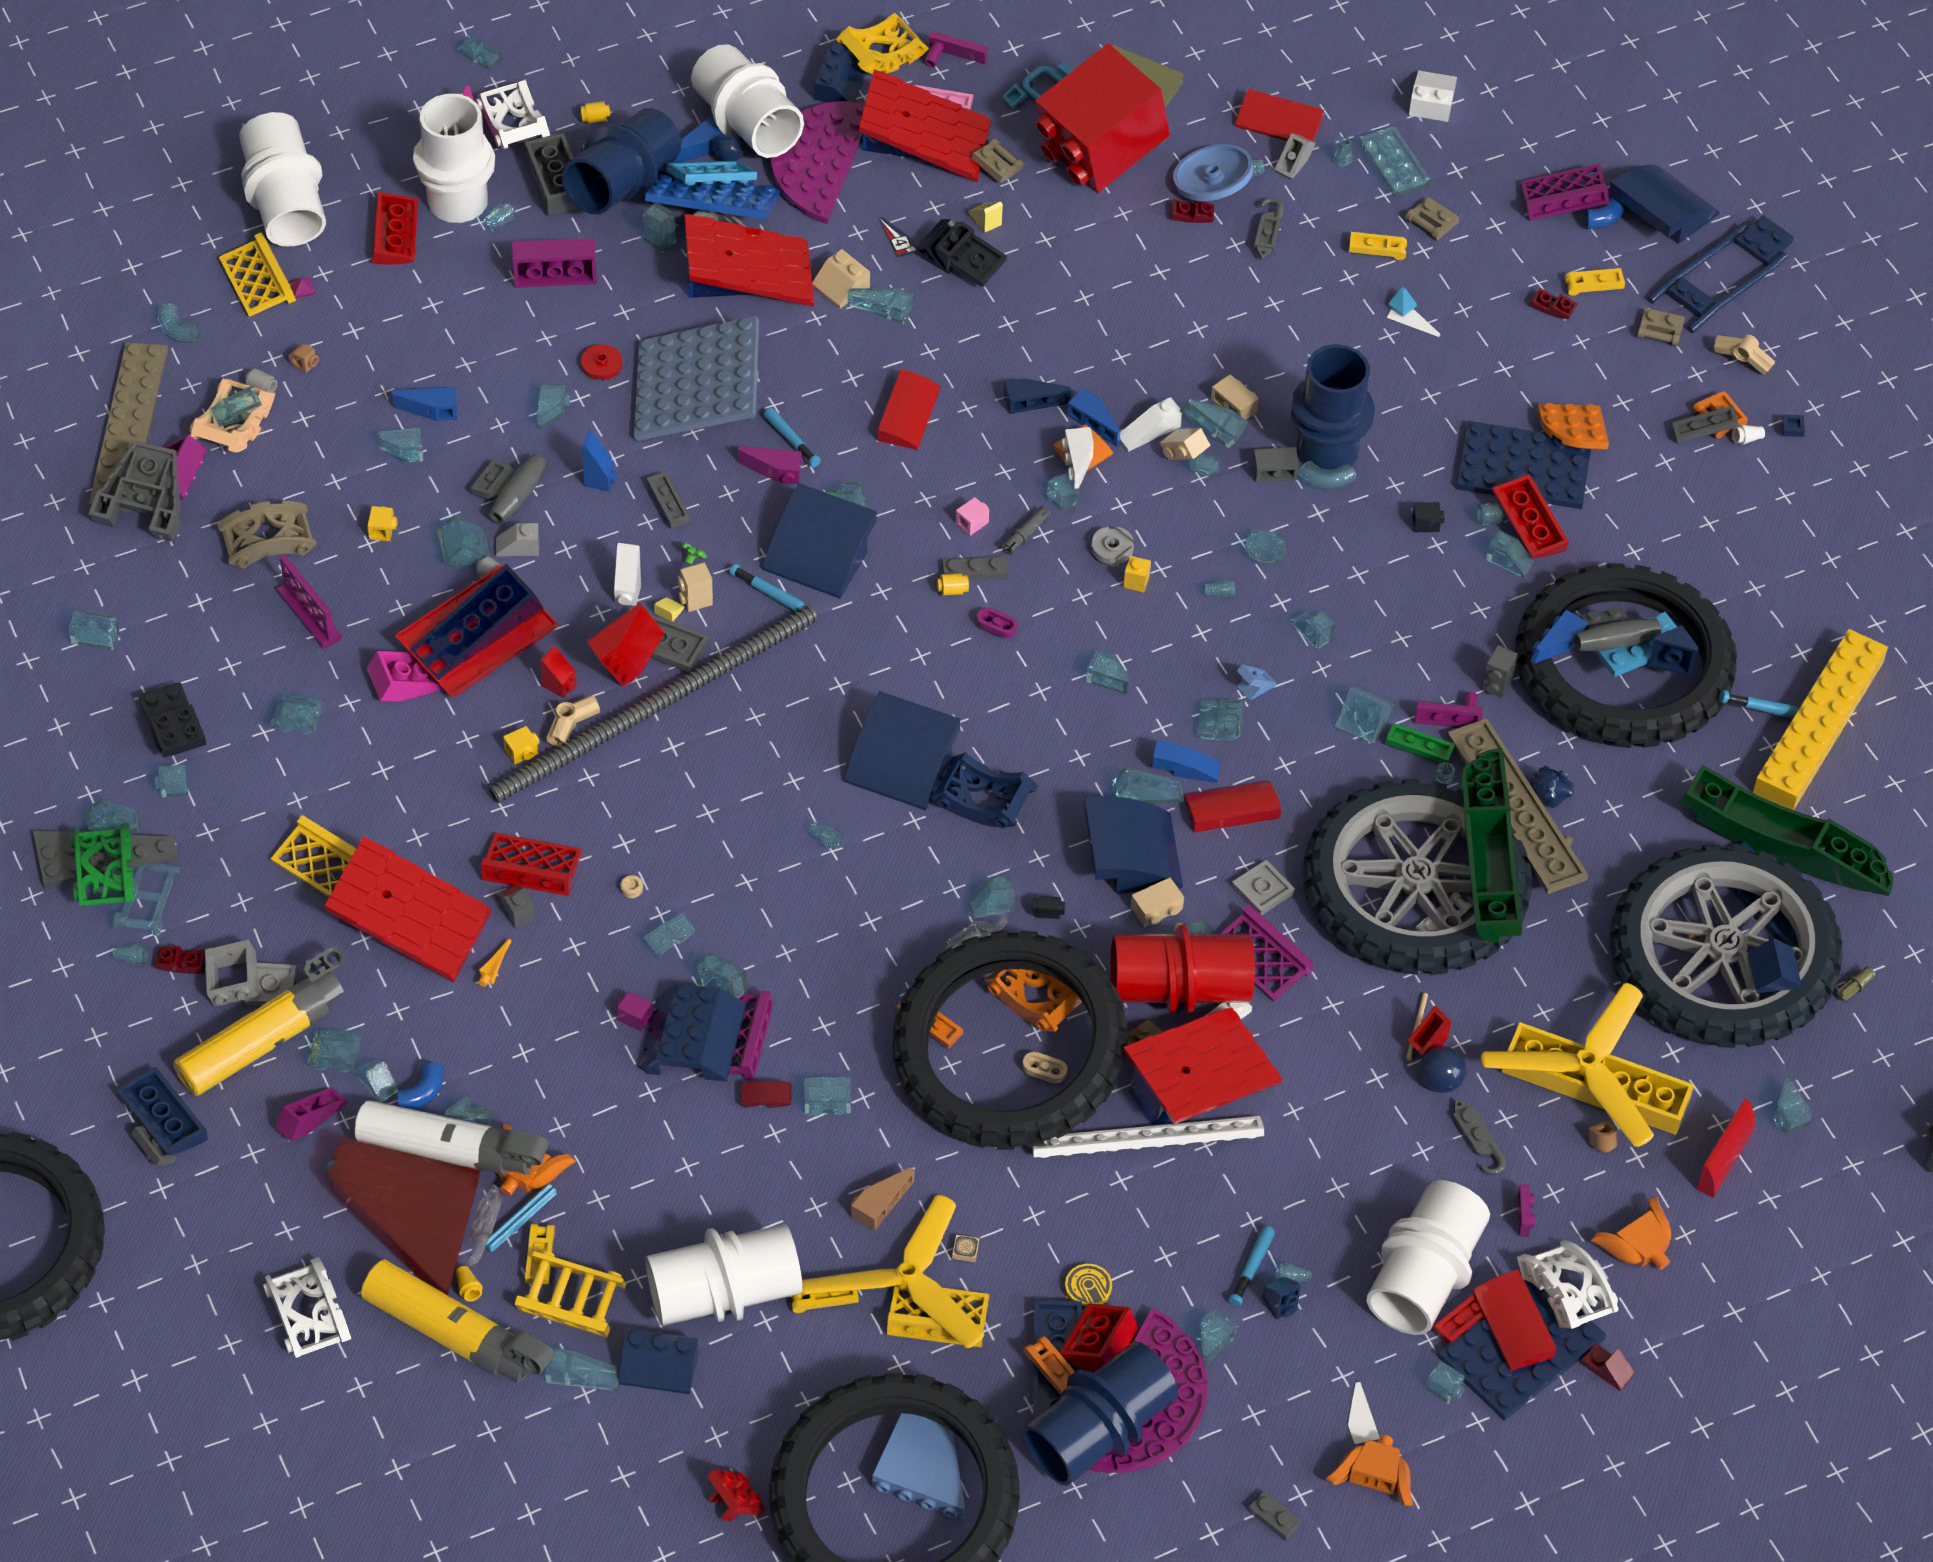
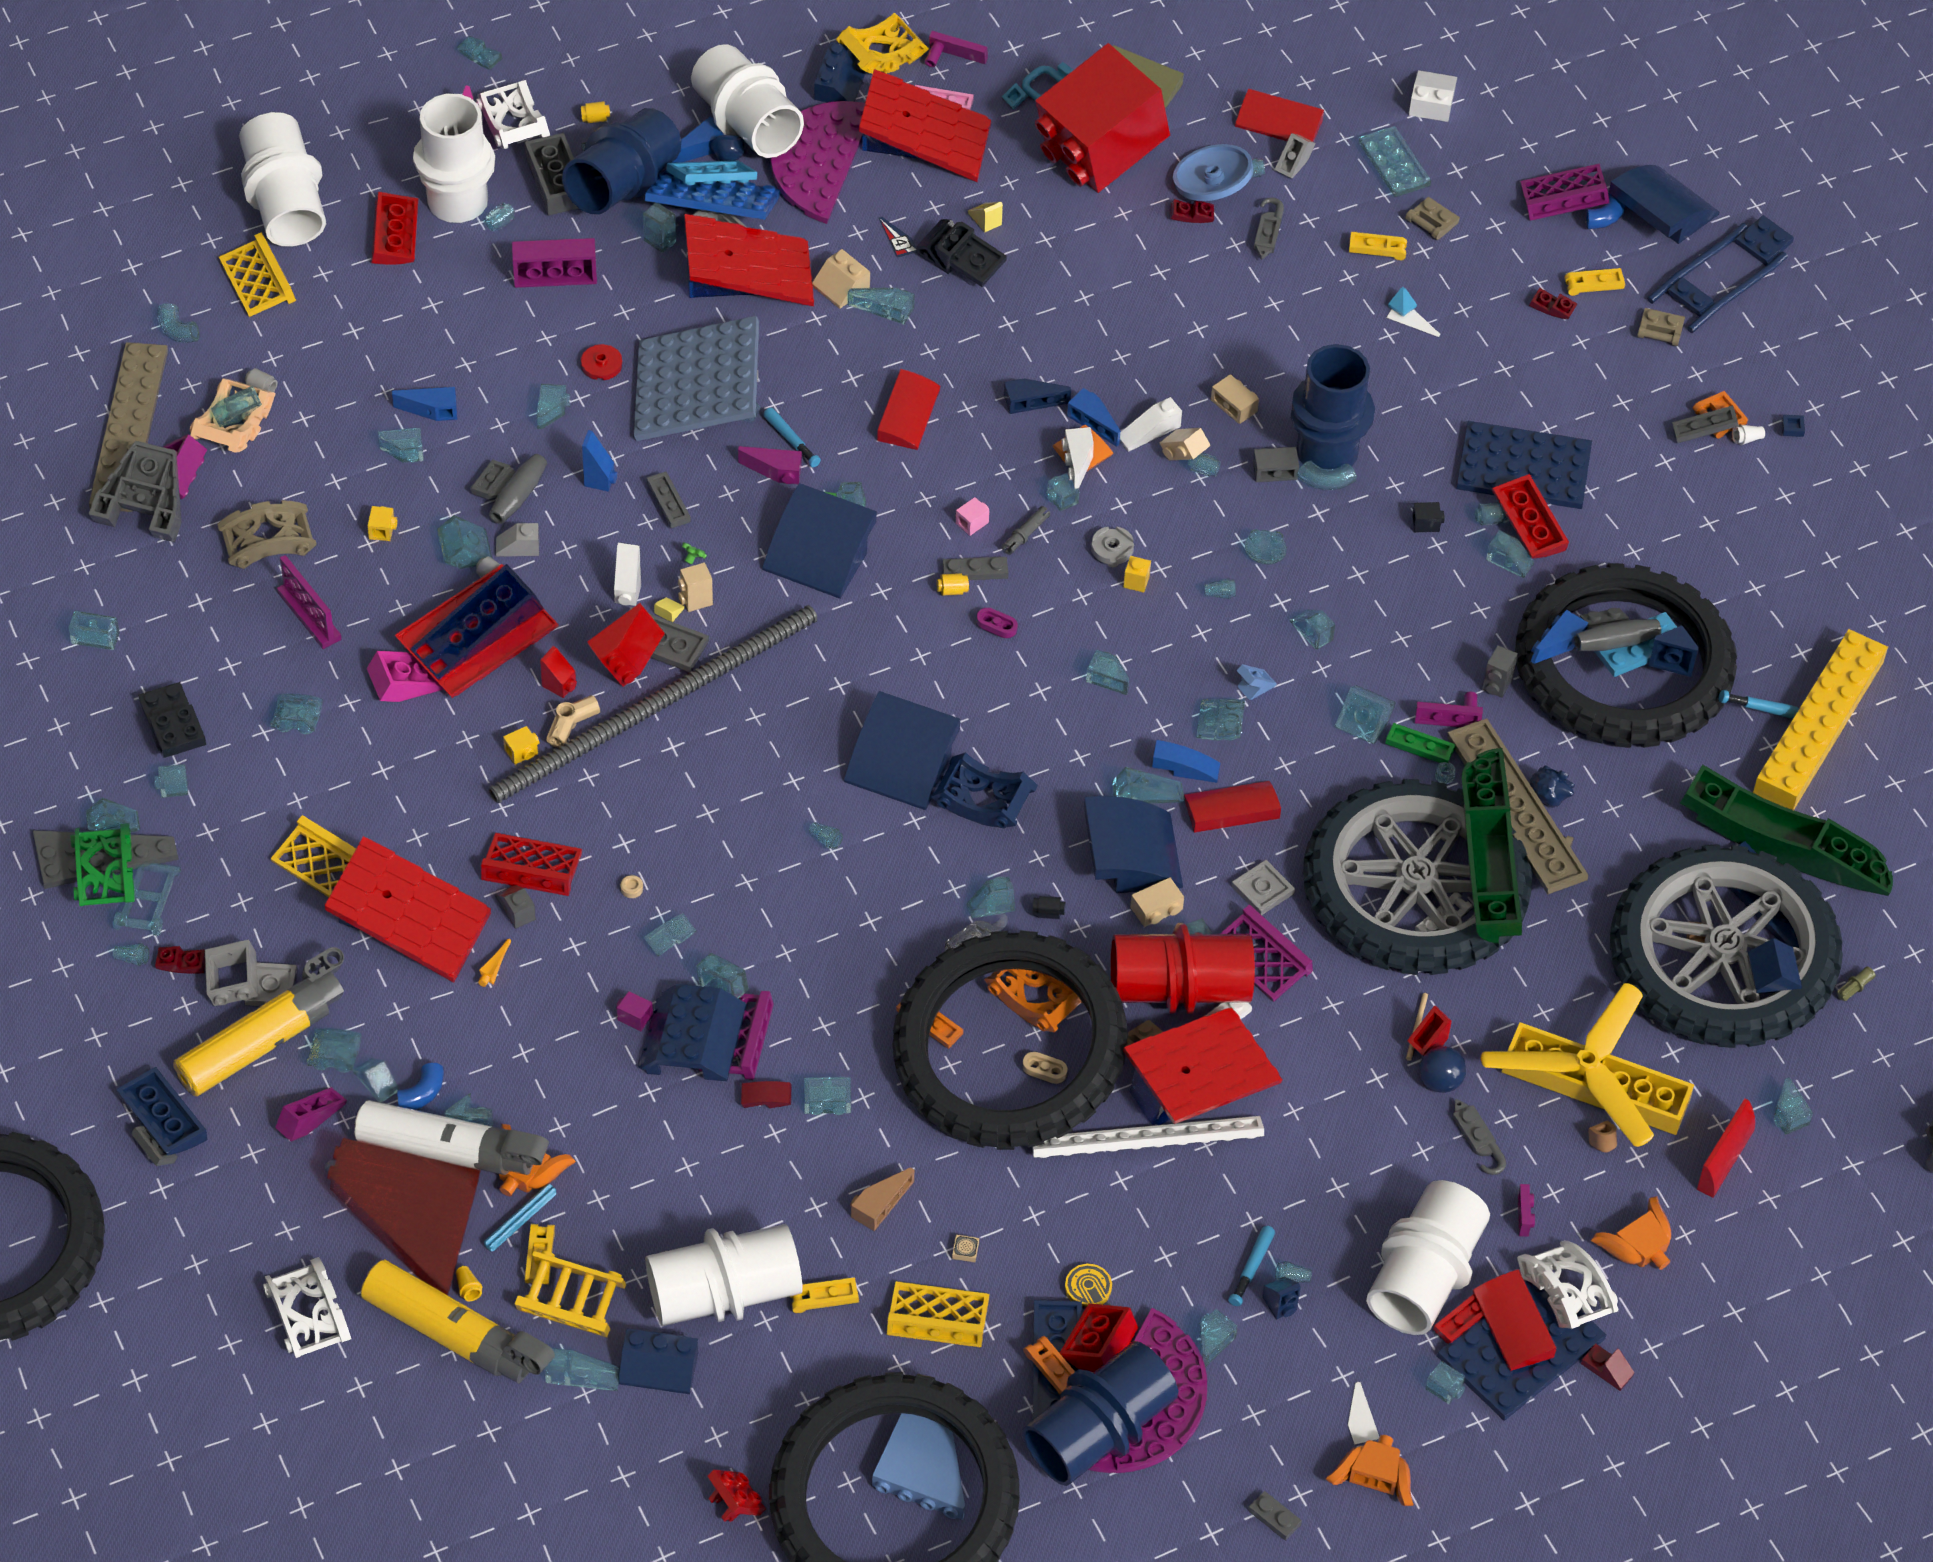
medium nougat plate [289,344,319,373] -> none
magenta slope [290,277,315,298] -> none
clear plate [462,1184,503,1267] -> none
dark azure piece [729,563,804,612] -> none
yellow piece [802,1195,984,1348] -> none
dark tan plate [971,138,1025,183] -> none
clear light blue slope [1179,399,1249,448] -> none
clear light blue cone [1333,137,1353,167] -> none
orange plate [1537,403,1609,449] -> none
tan piece [1714,335,1775,375] -> none

